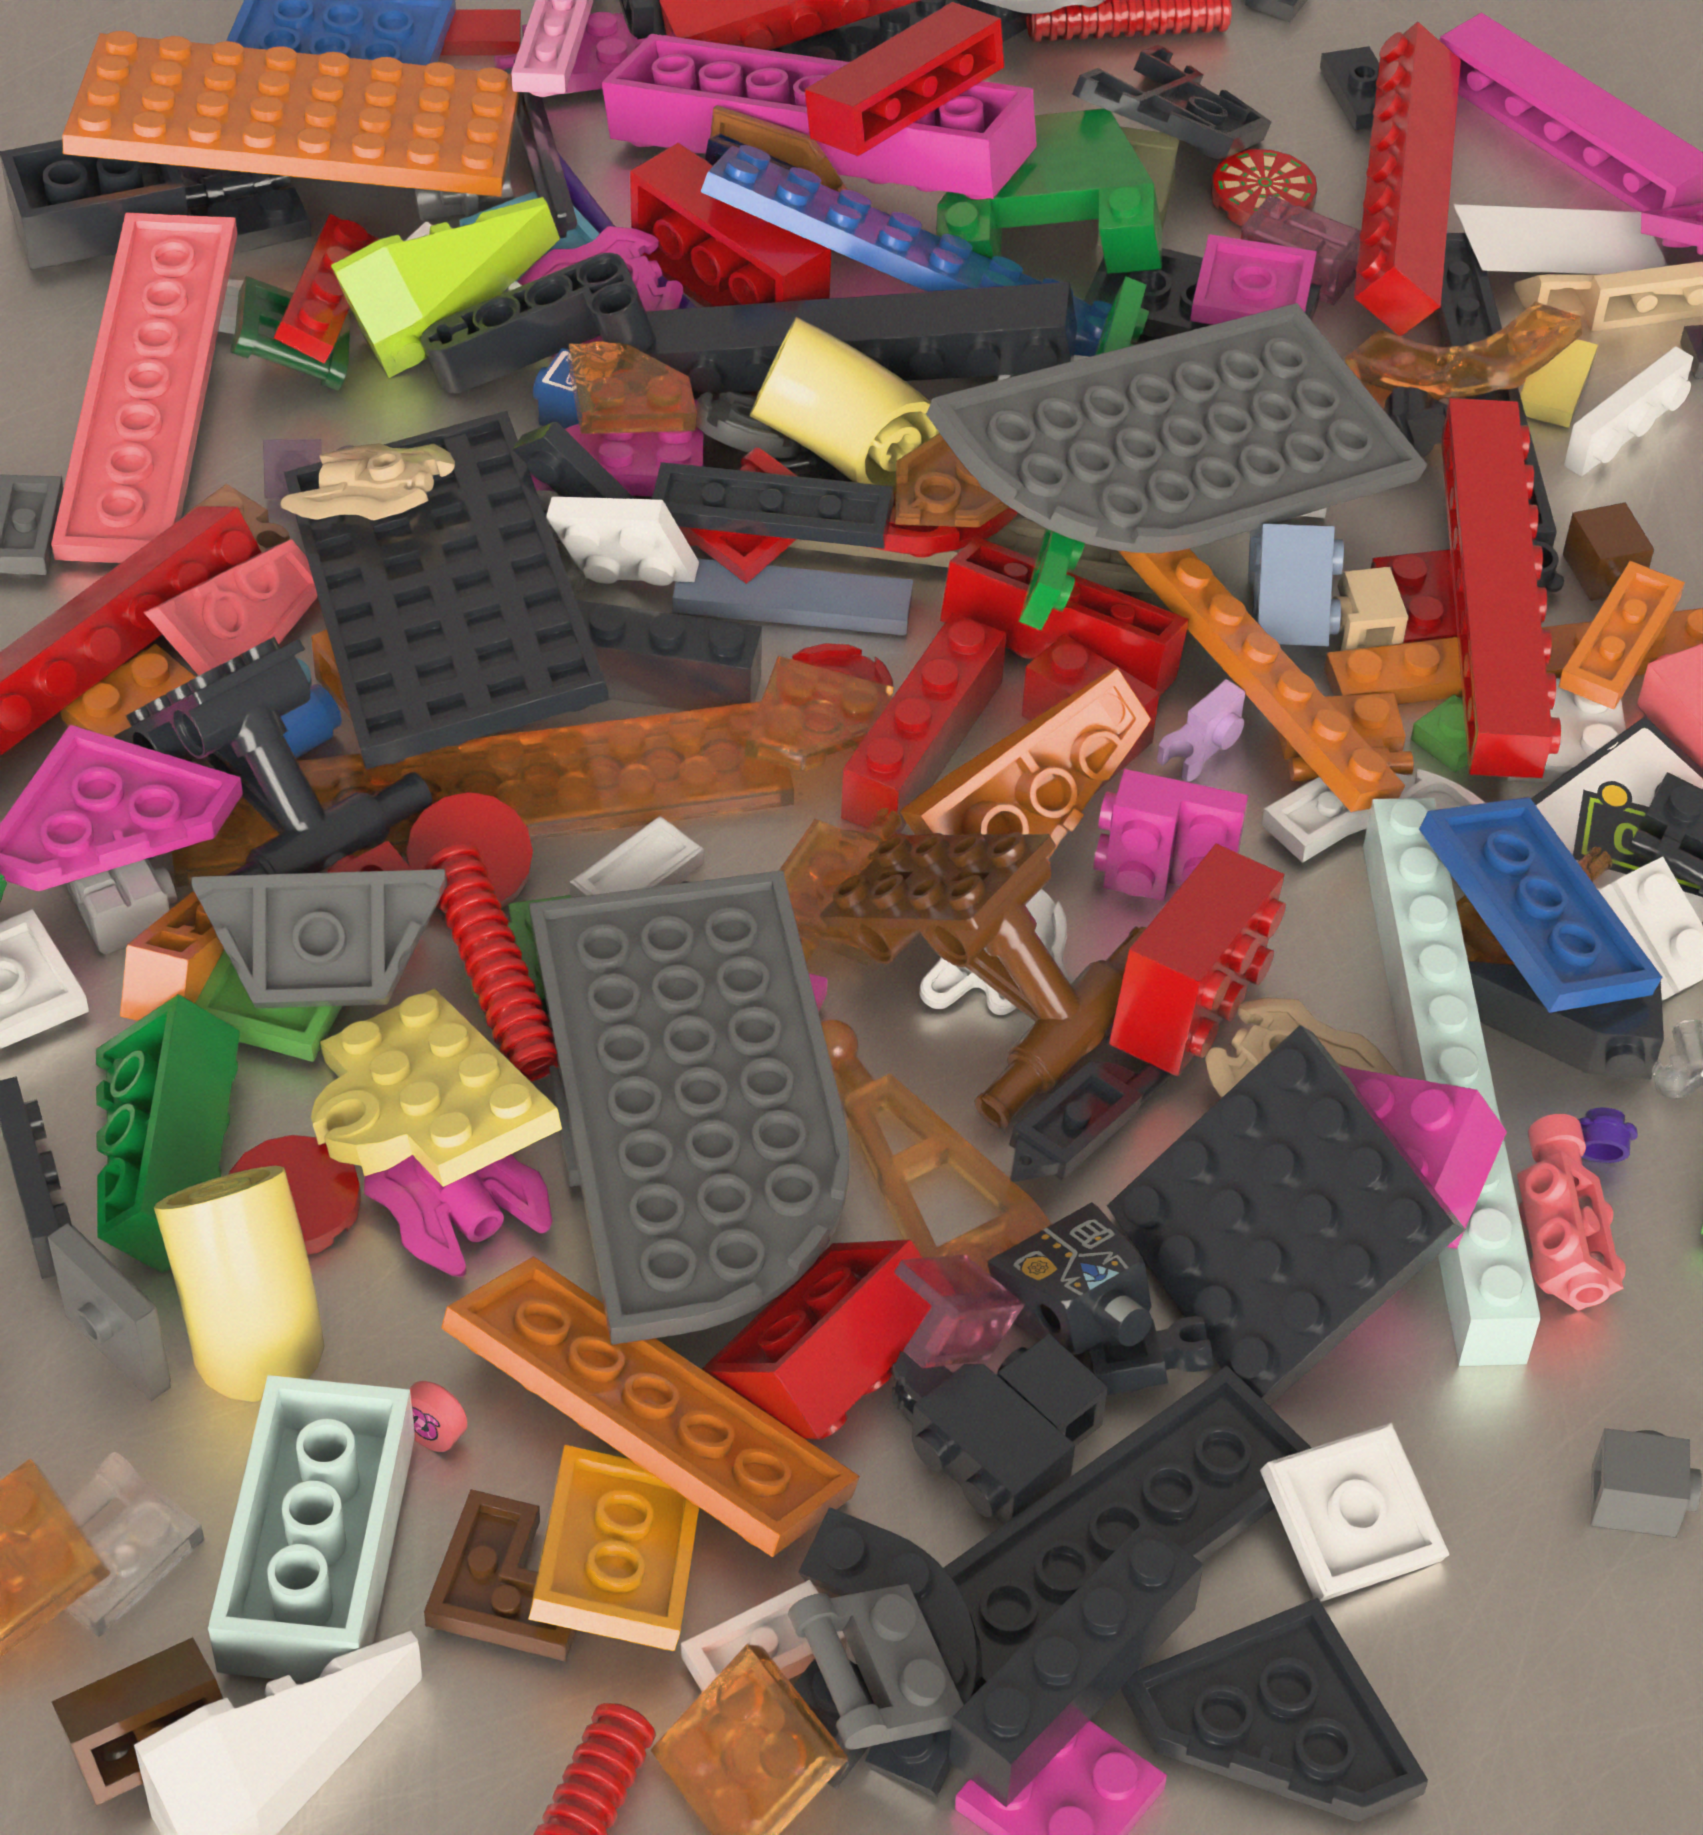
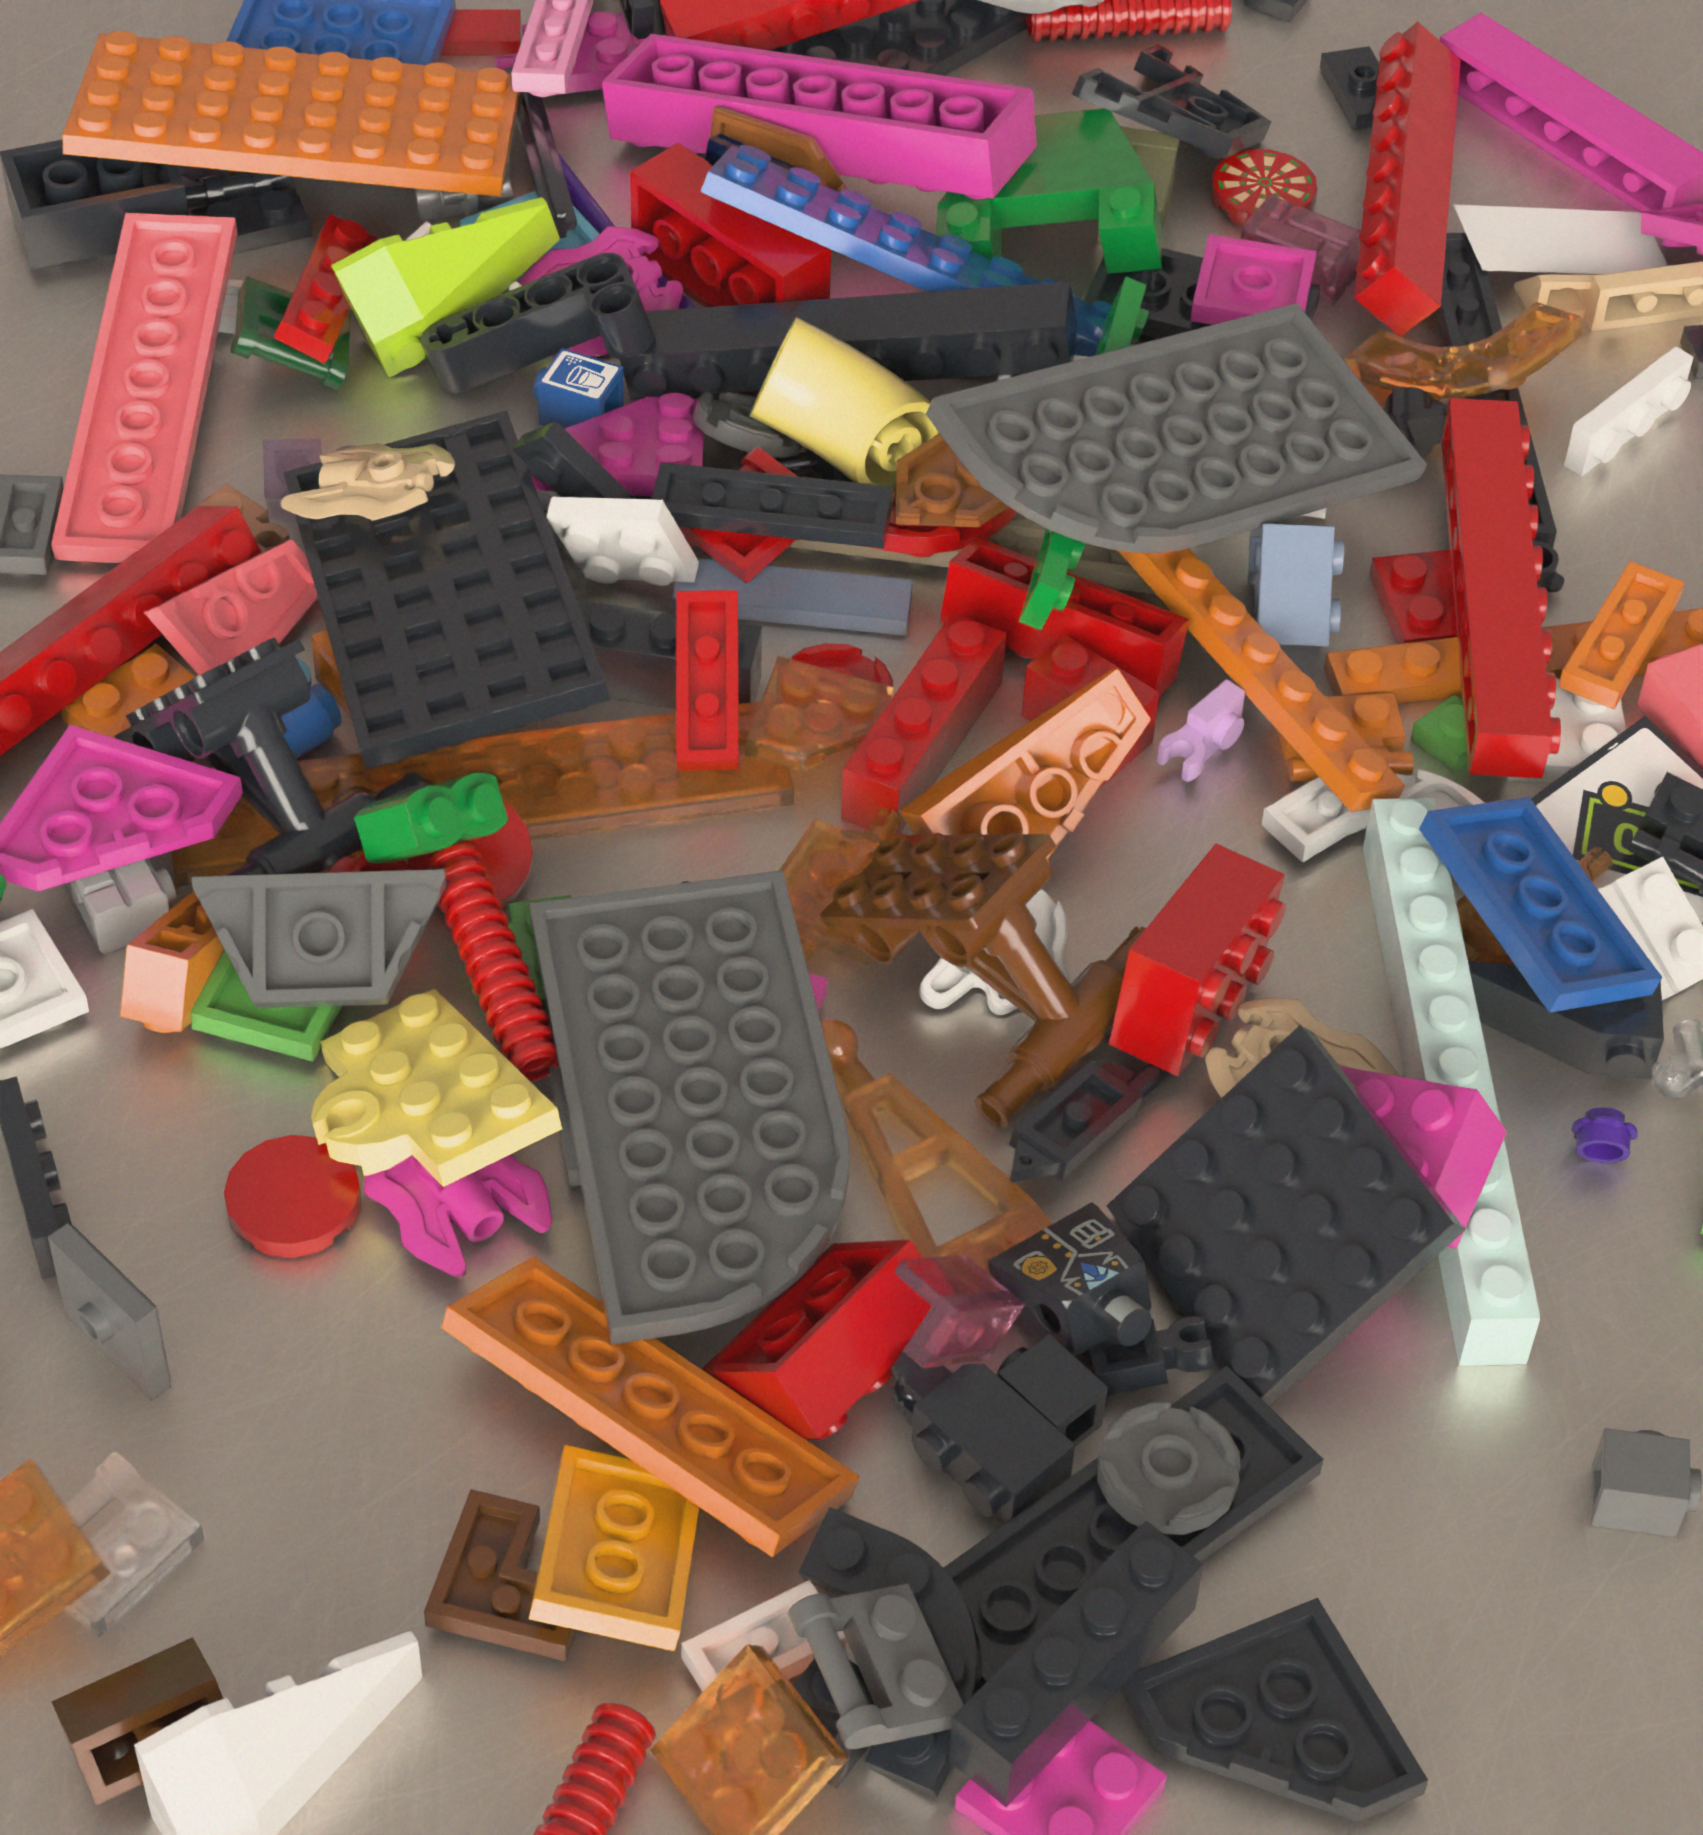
green wedge [96,994,240,1273] -> none
light yellow brick [154,1166,325,1402] -> none
light aqua brick [208,1375,415,1682] -> none
coral tile [409,1381,467,1452] -> none
clear orange plate [568,341,697,434] -> none
white tile [570,816,704,898] -> none
red brick [805,2,1004,156] -> none
dark pink plate [1093,769,1249,901] -> none
white tile [1260,1423,1449,1602] -> none
tan brick [1333,567,1408,651] -> none
coral brick [1517,1114,1626,1311] -> none
light yellow tile [1520,331,1598,428] -> none
reddish brown brick [1563,502,1654,601] -> none
none -> green brick [354,773,508,864]
none -> red plate [676,590,739,771]
none -> dark grey tile [1097,1401,1240,1535]

